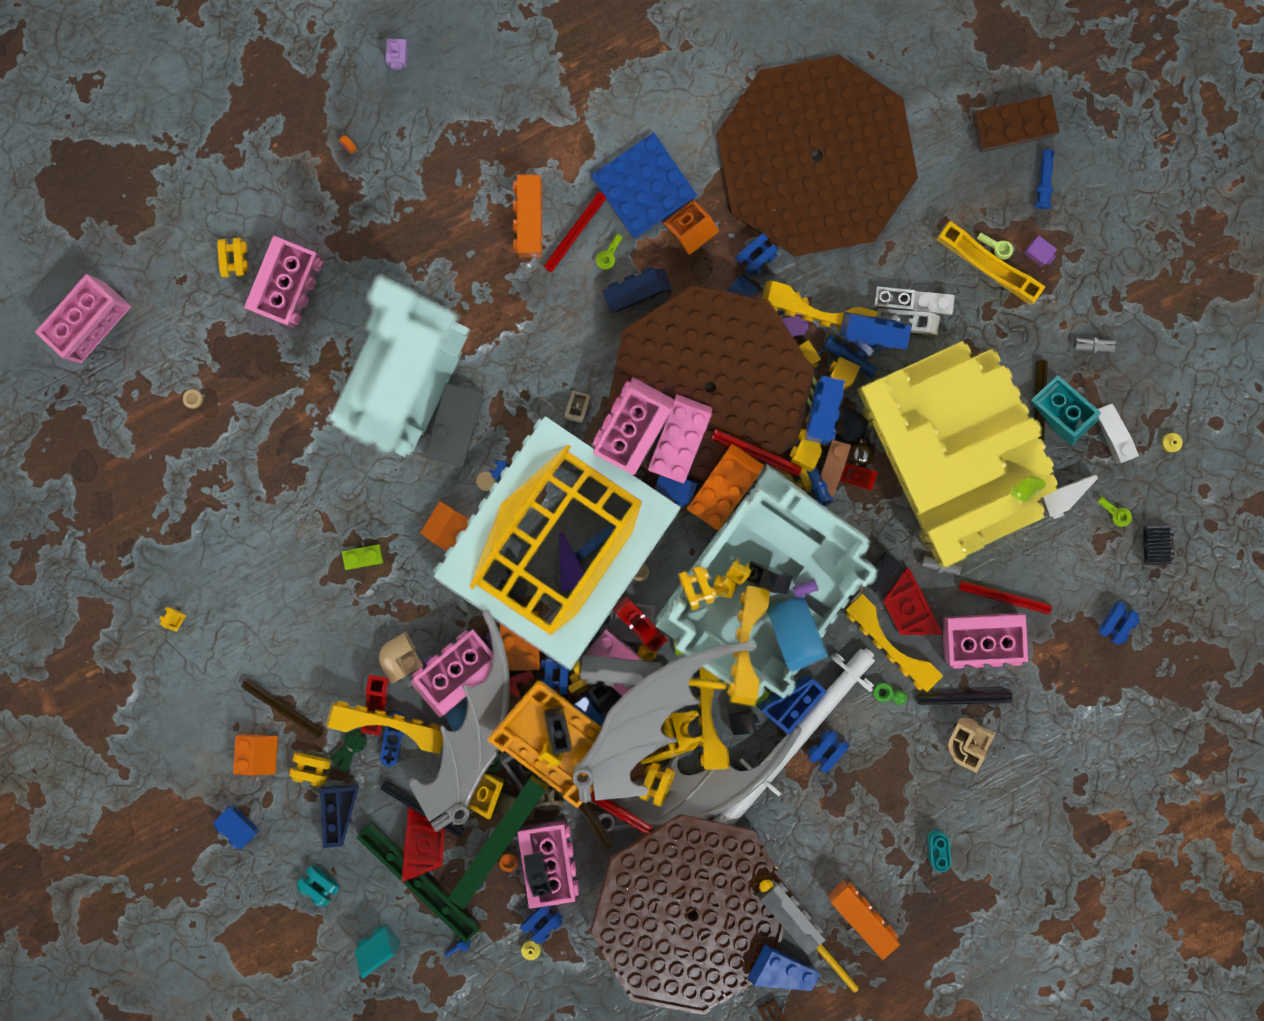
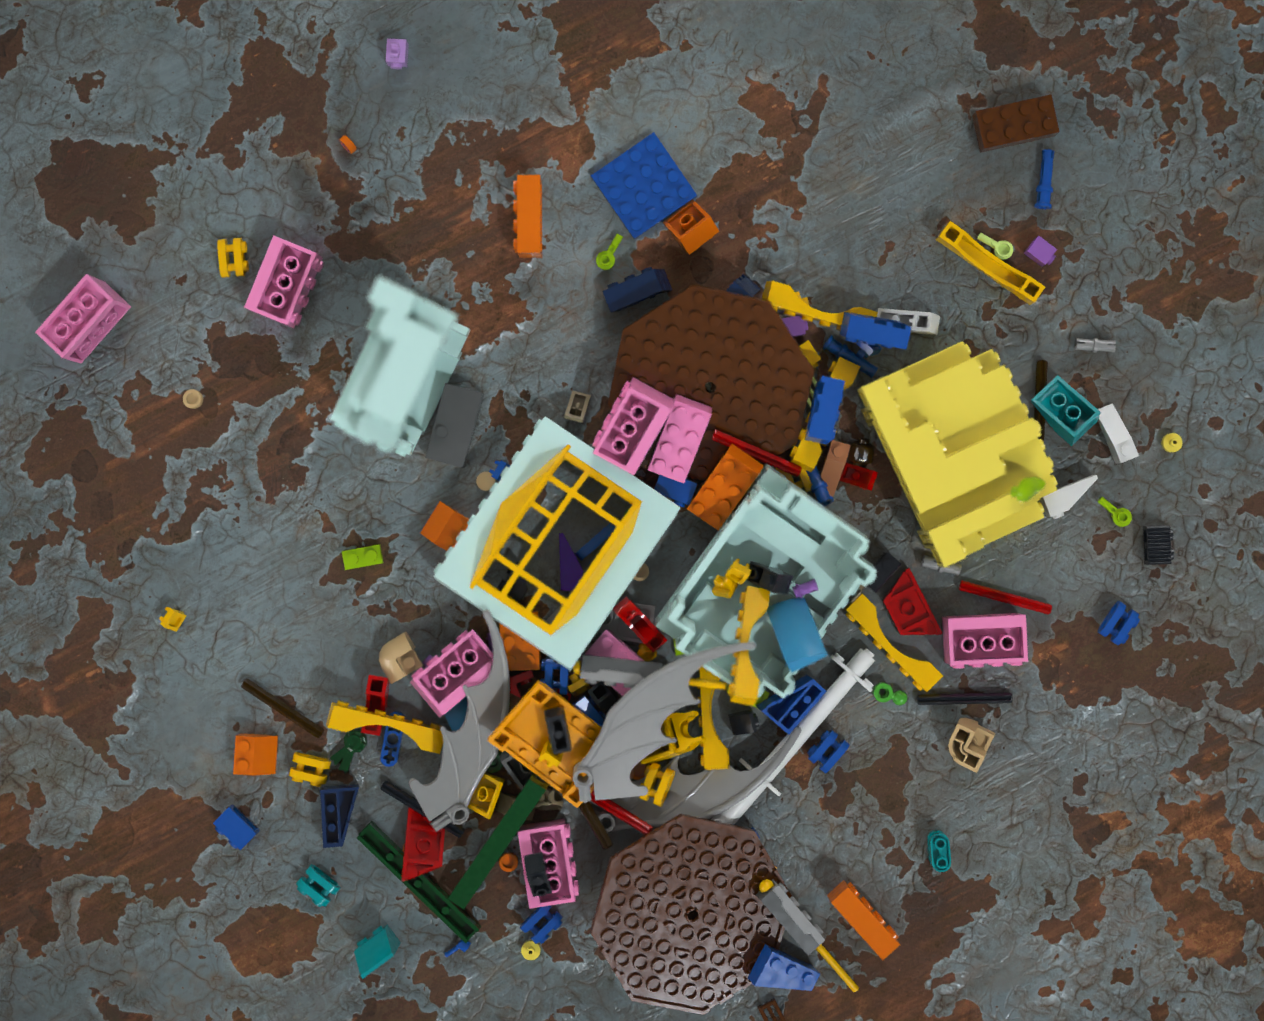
red axle [544,191,606,272] -> none
yellow brick [678,565,716,610] -> none
reddish brown plate [716,55,918,257] -> none
blue brick [735,233,779,276] -> none
black slope [834,406,869,442] -> none
white slope [875,287,955,315] -> none

